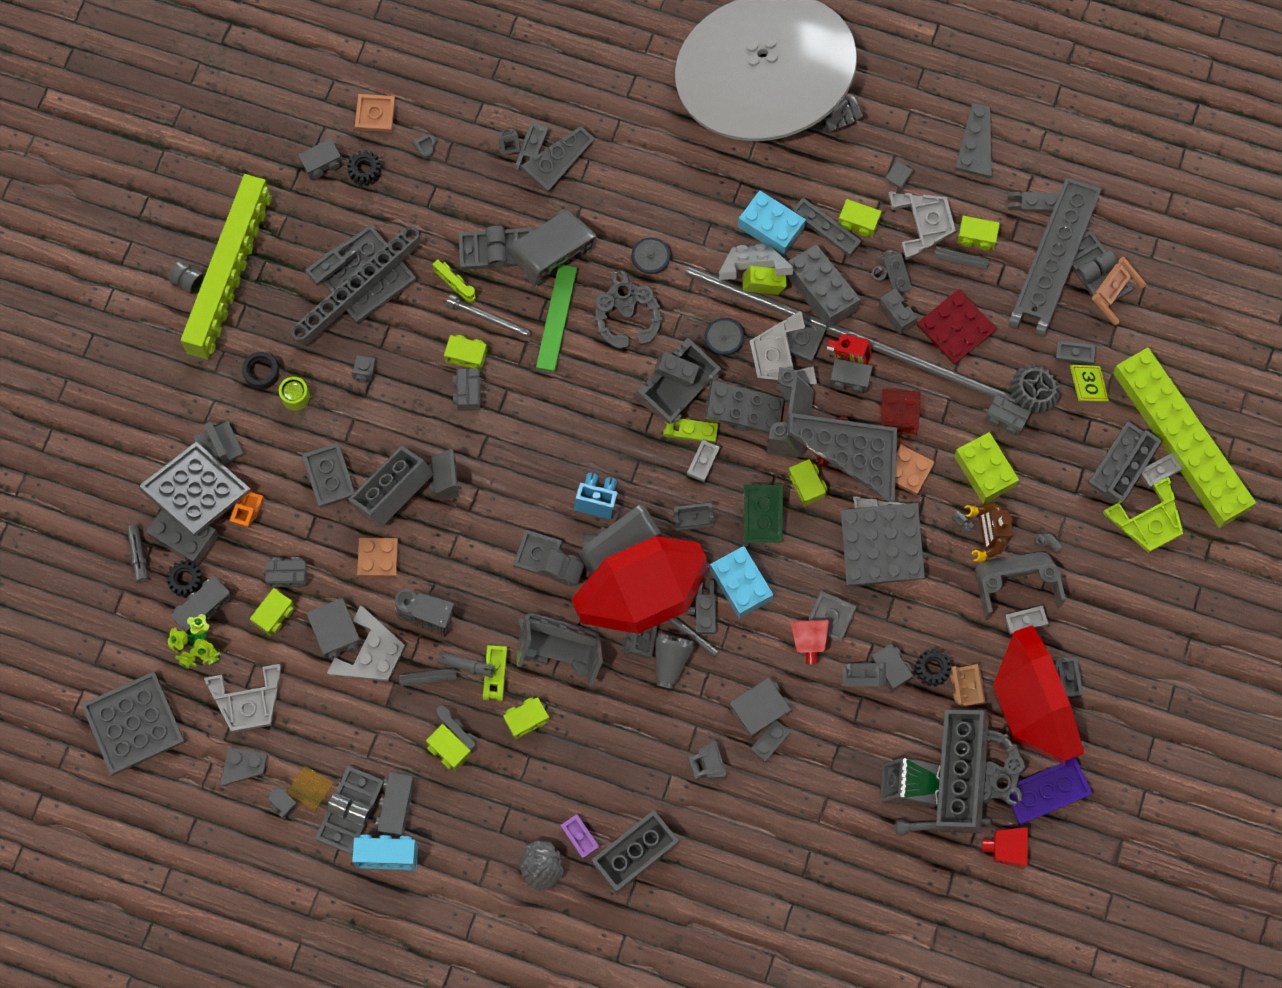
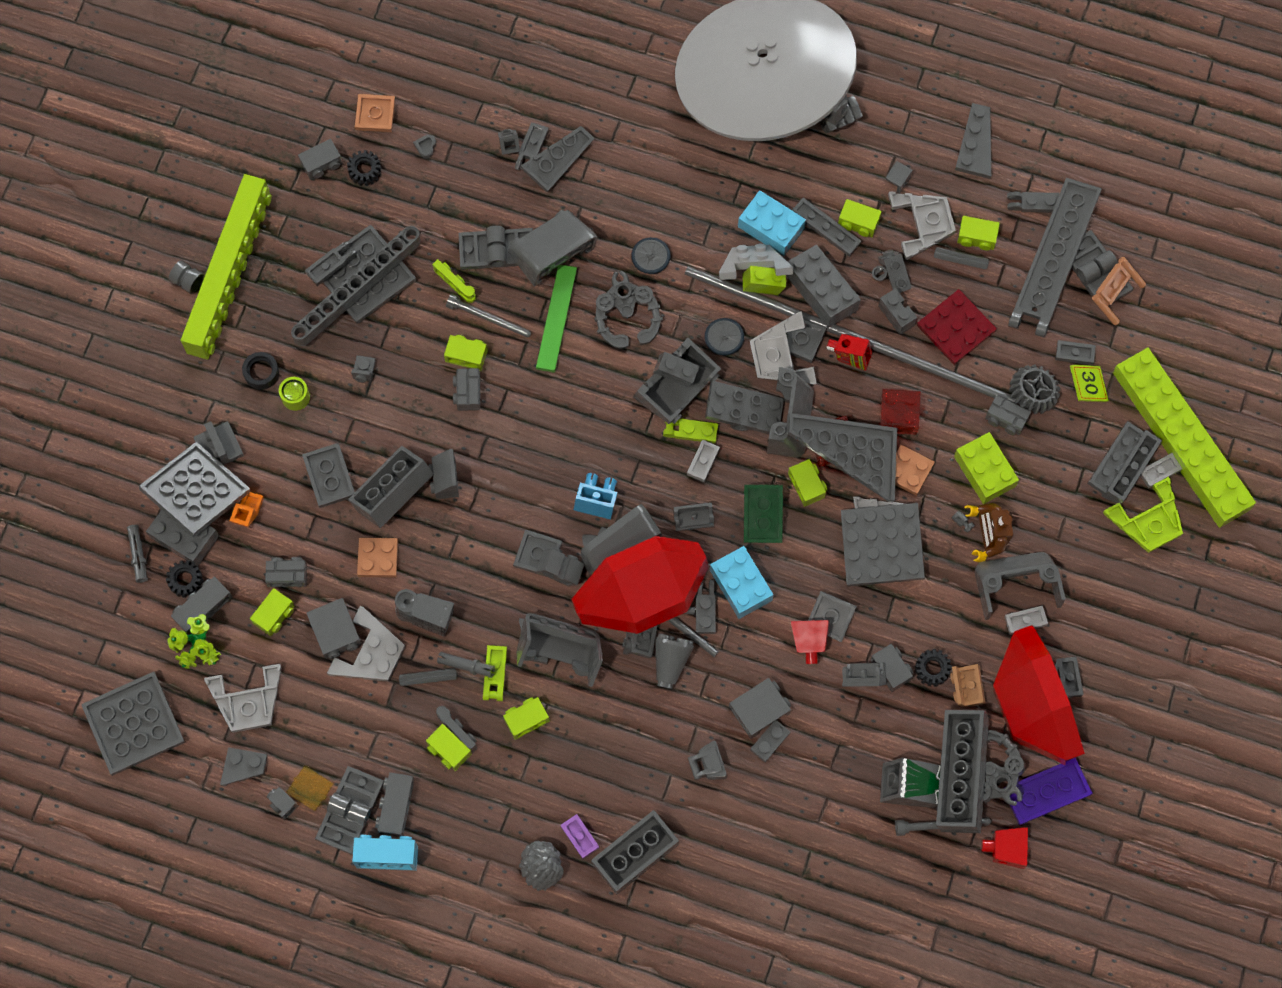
dark grey brick [829,359,872,394] -> none
dark grey arm [1035,533,1063,553] -> none

